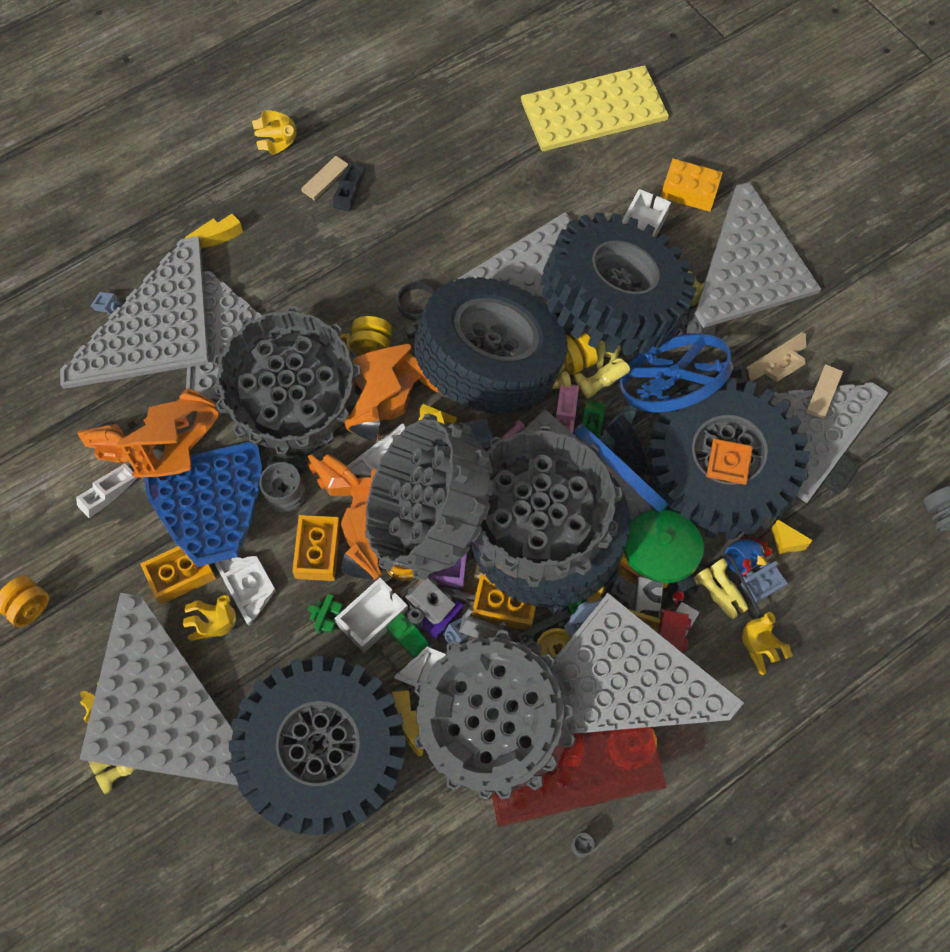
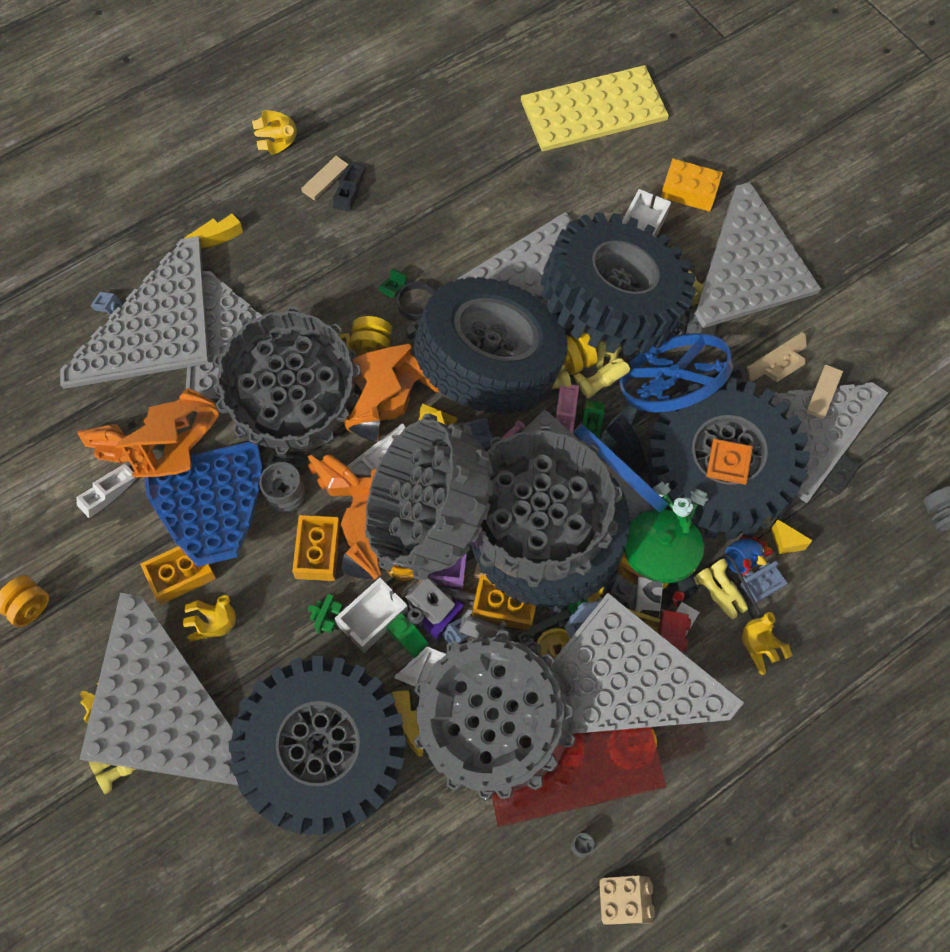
white wing [215,556,276,626] -> none
none -> dark green bracket [379,268,408,299]
none -> tan bracket [600,876,655,925]
none -> light aqua plant [653,481,709,533]

